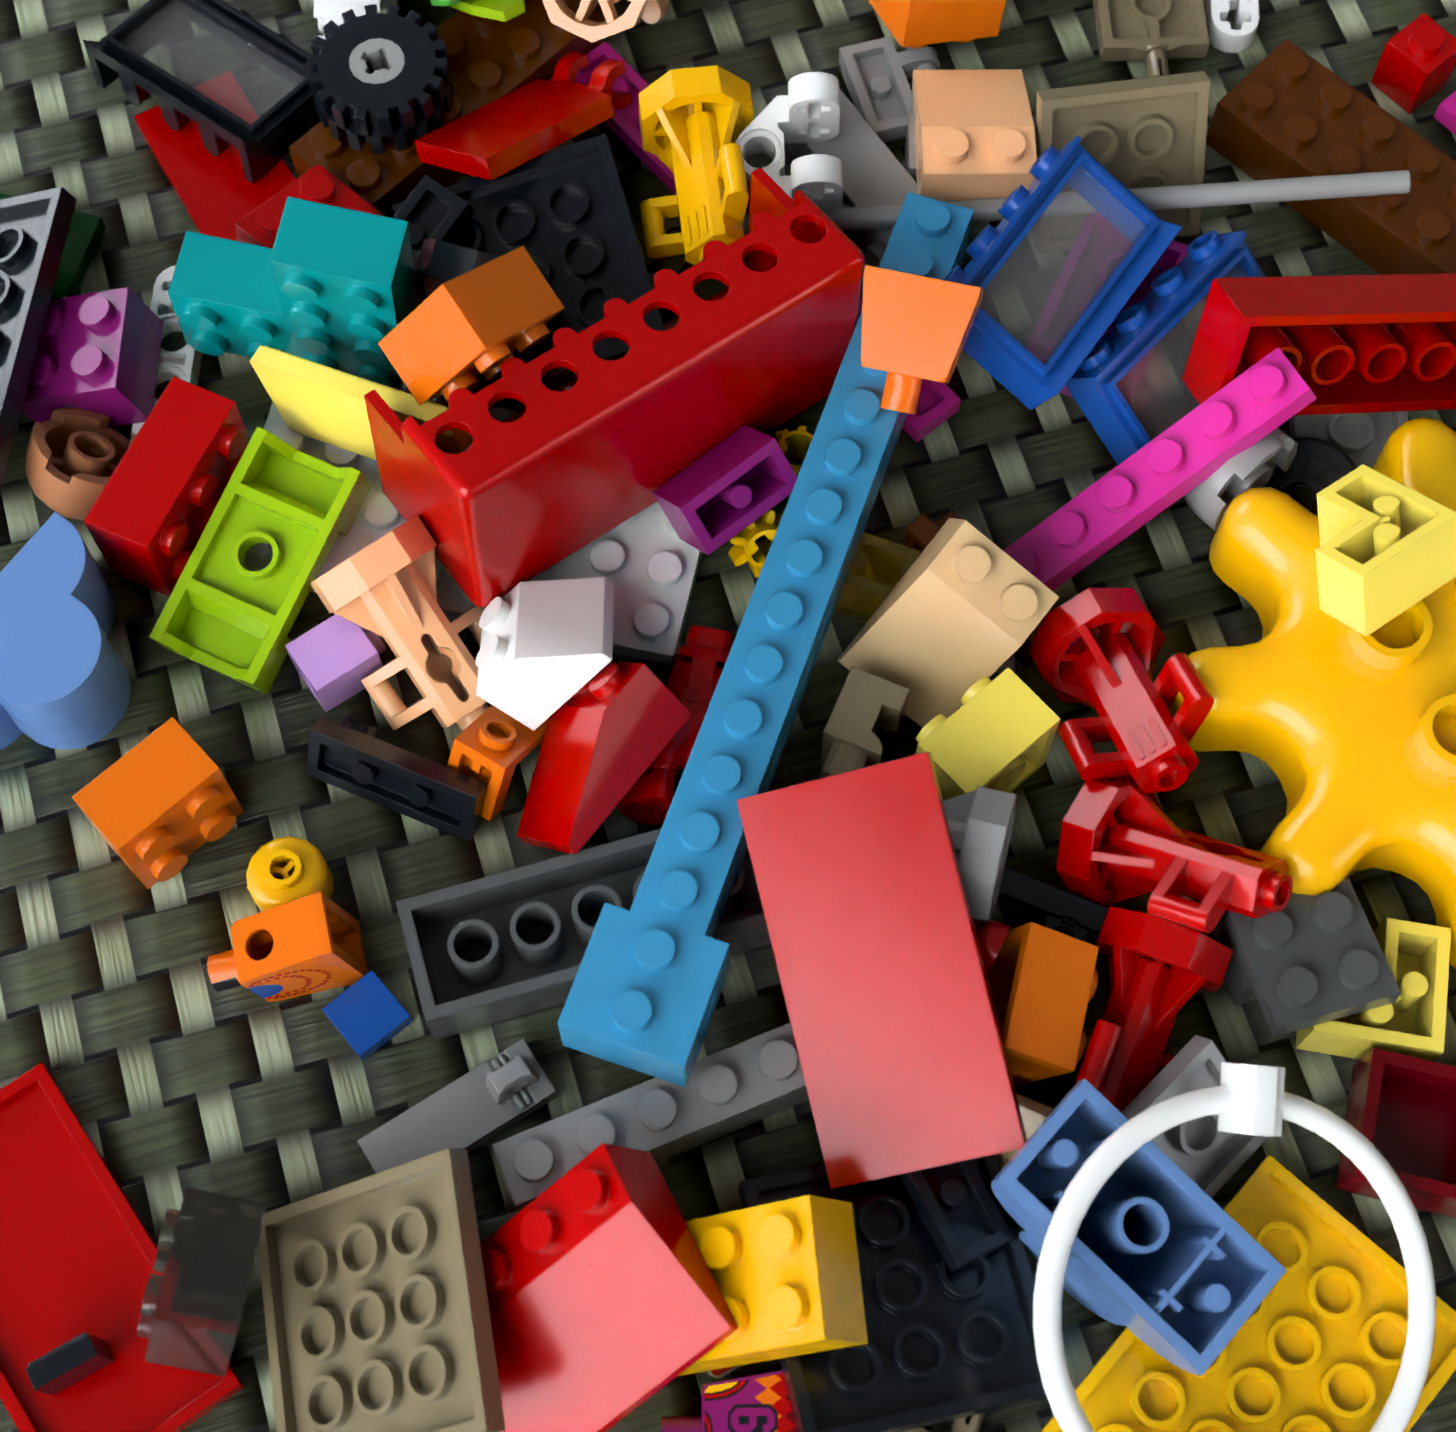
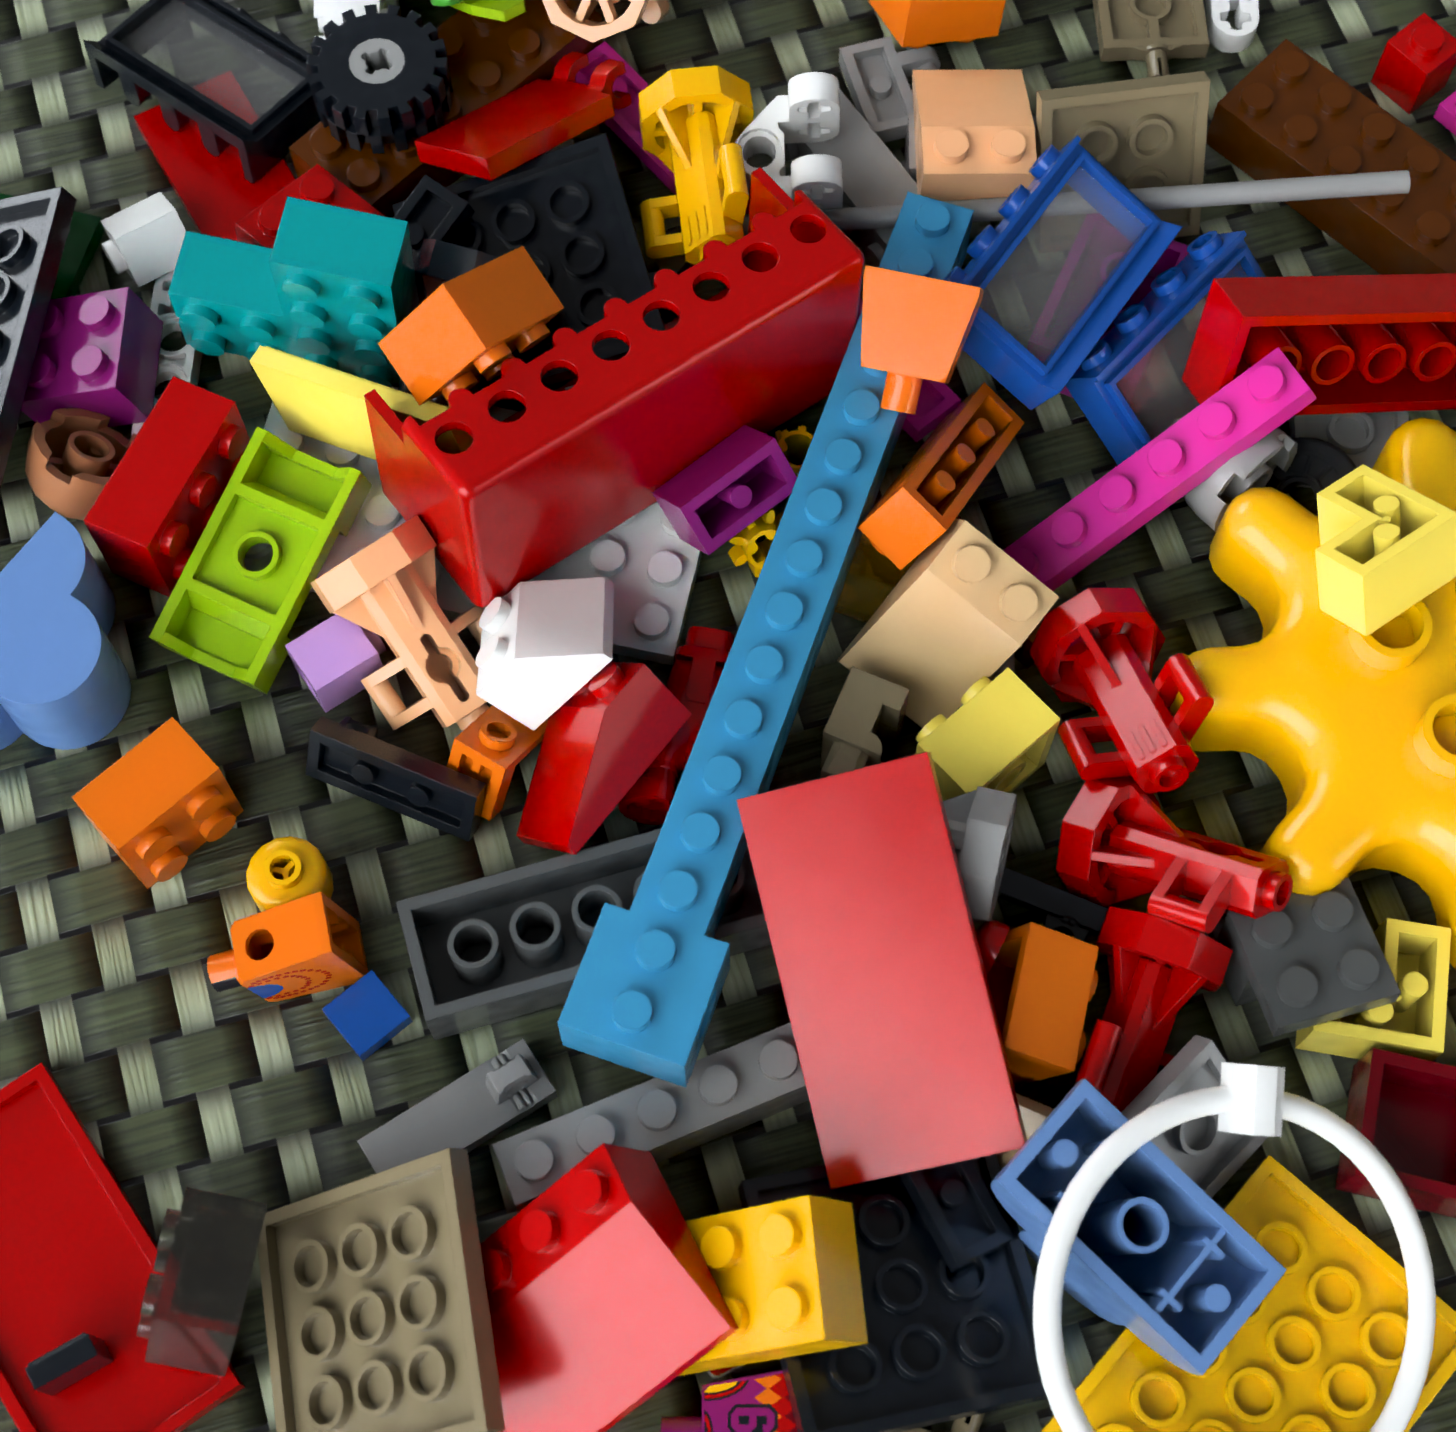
none -> white brick [101,192,186,287]
none -> orange brick [857,382,1025,570]

